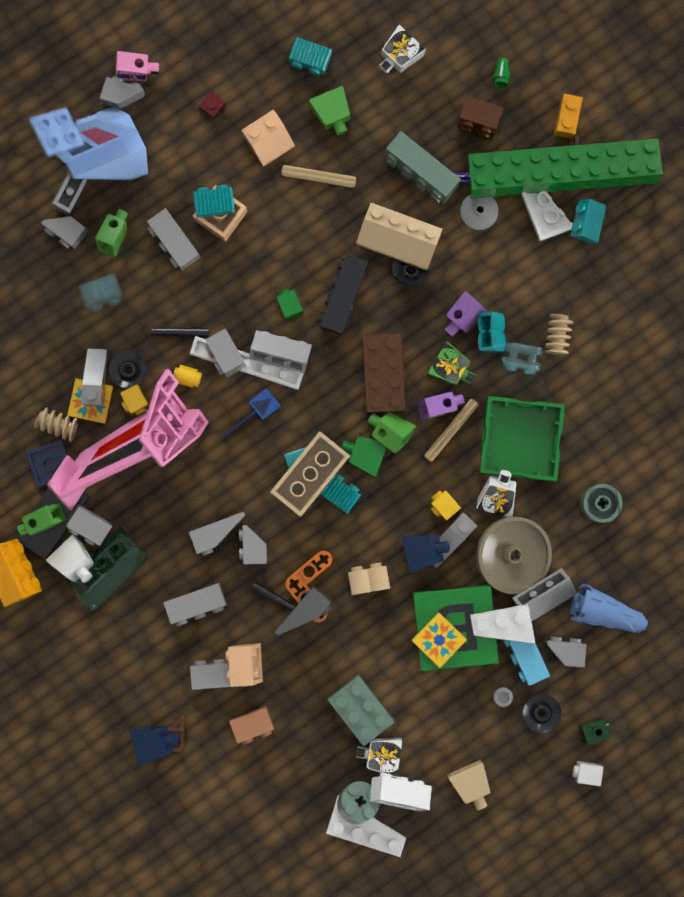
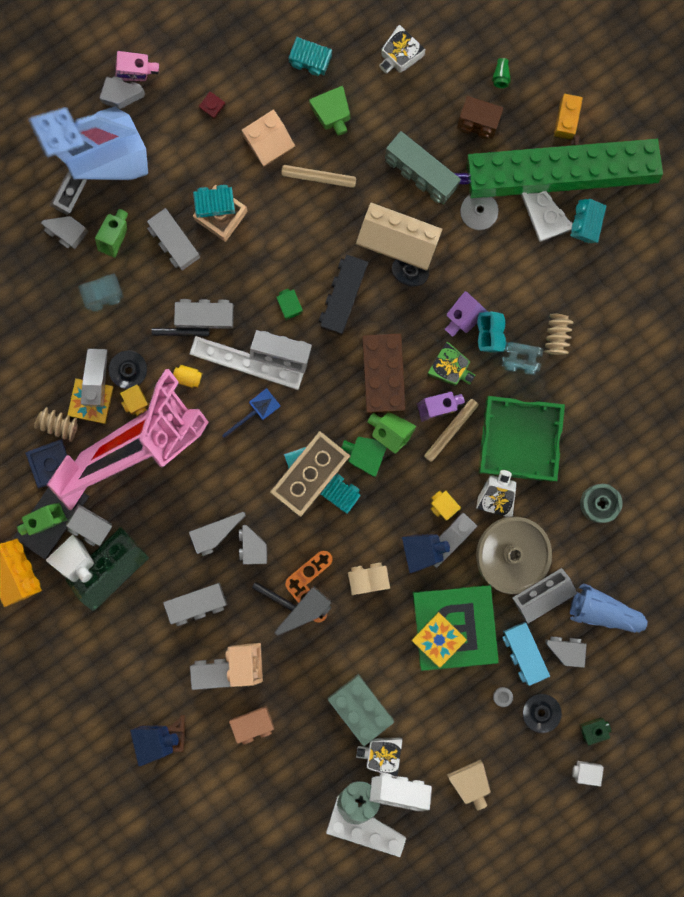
light grey brick [204,329,247,377] -> none
white wing [470,604,535,643] -> none
none -> light grey brick [174,299,234,329]

